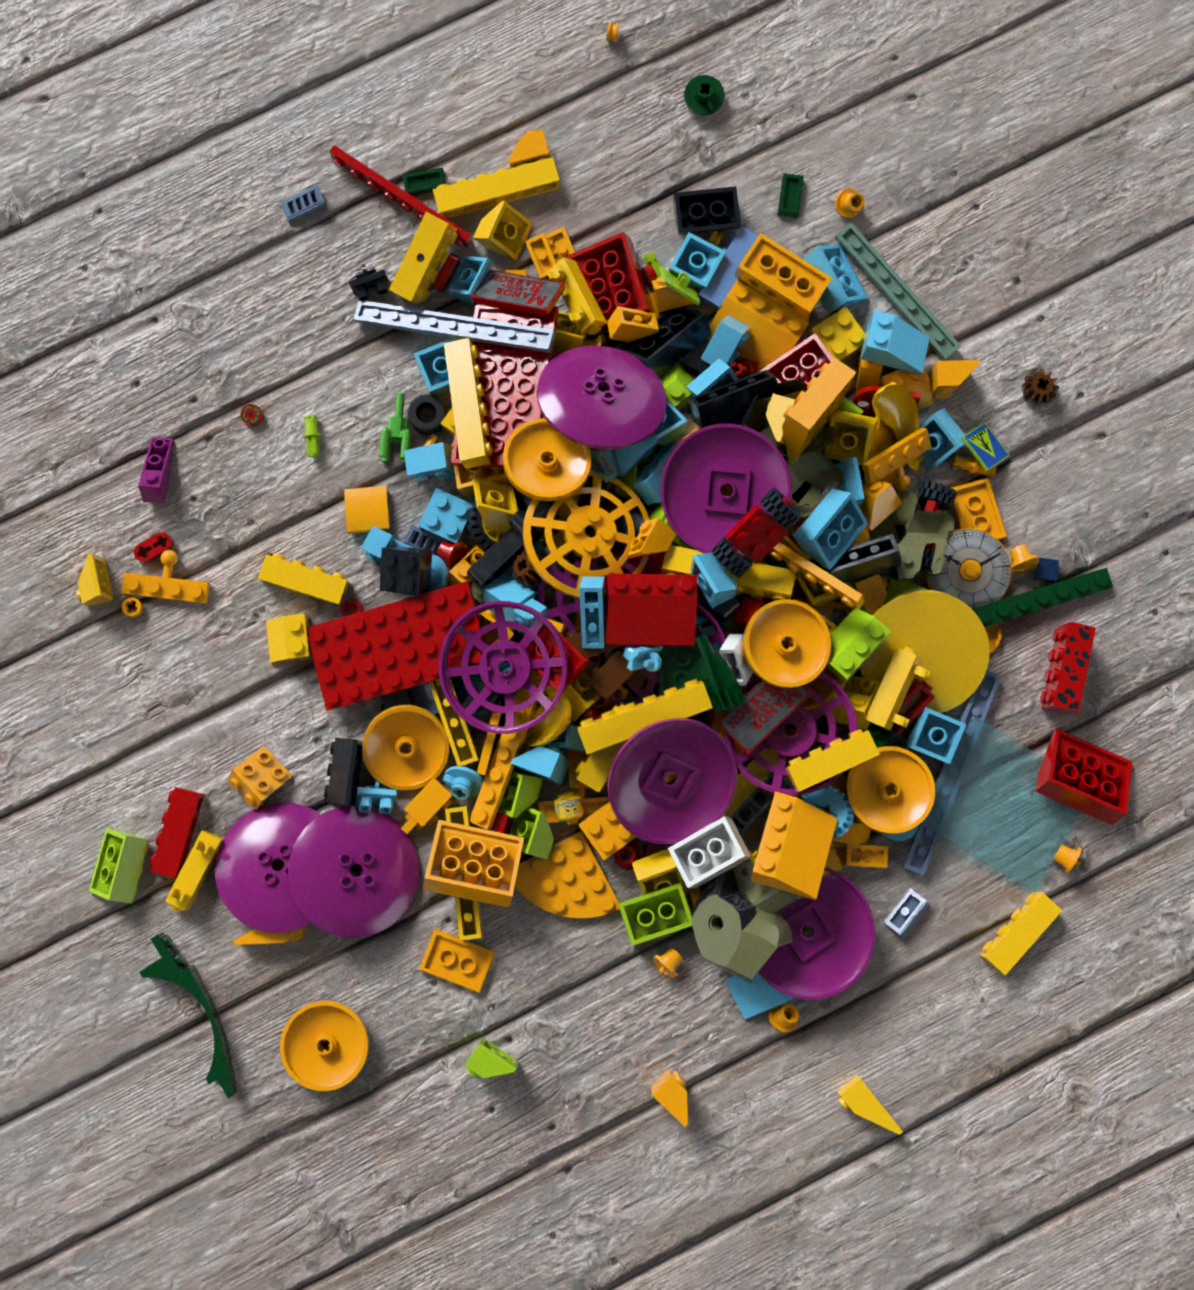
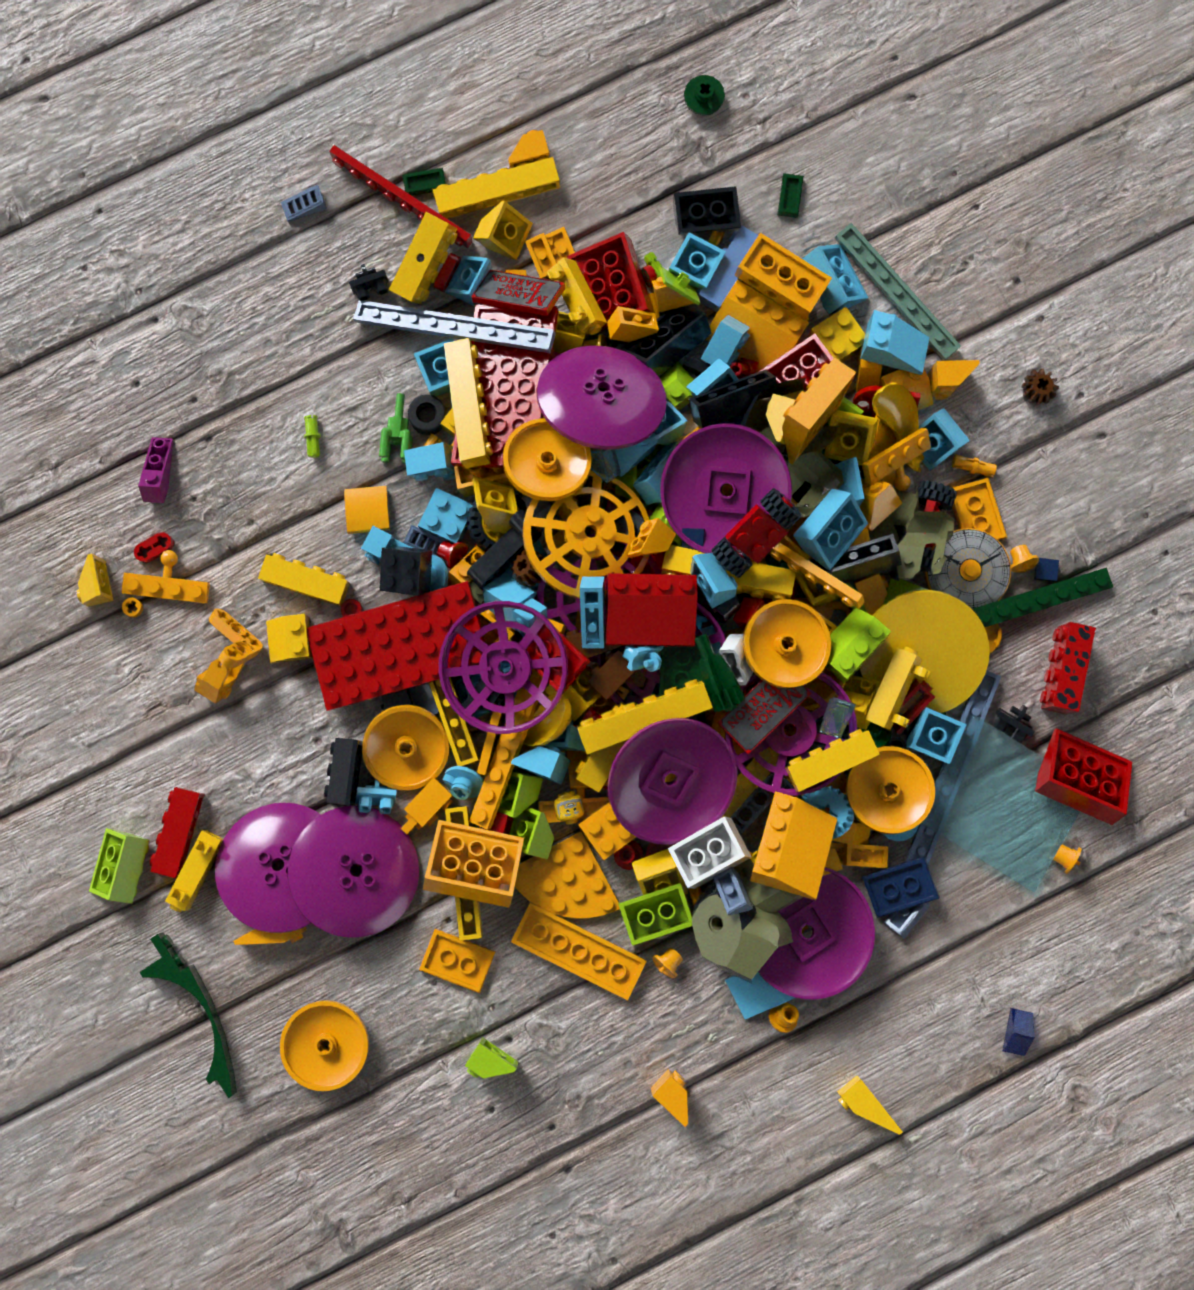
light orange bracket [227,747,291,810] -> none
tile [240,404,263,426] -> none
light orange bush [606,22,619,43] -> none
light orange piece [835,188,865,218] -> none
piece [961,422,1010,472] -> none
yellow brick [980,892,1063,975] -> none
none -> light orange piece [194,656,245,704]
none -> light orange beam [209,608,263,668]
none -> light orange plate [511,902,647,1000]
none -> dark blue tile [682,528,705,551]
none -> sand blue slope [713,867,753,915]
none -> clear light blue slope [820,697,855,738]
none -> dark blue tile [862,856,940,918]
none -> black hips [993,705,1035,743]
none -> clear blue slope [1002,1008,1035,1056]

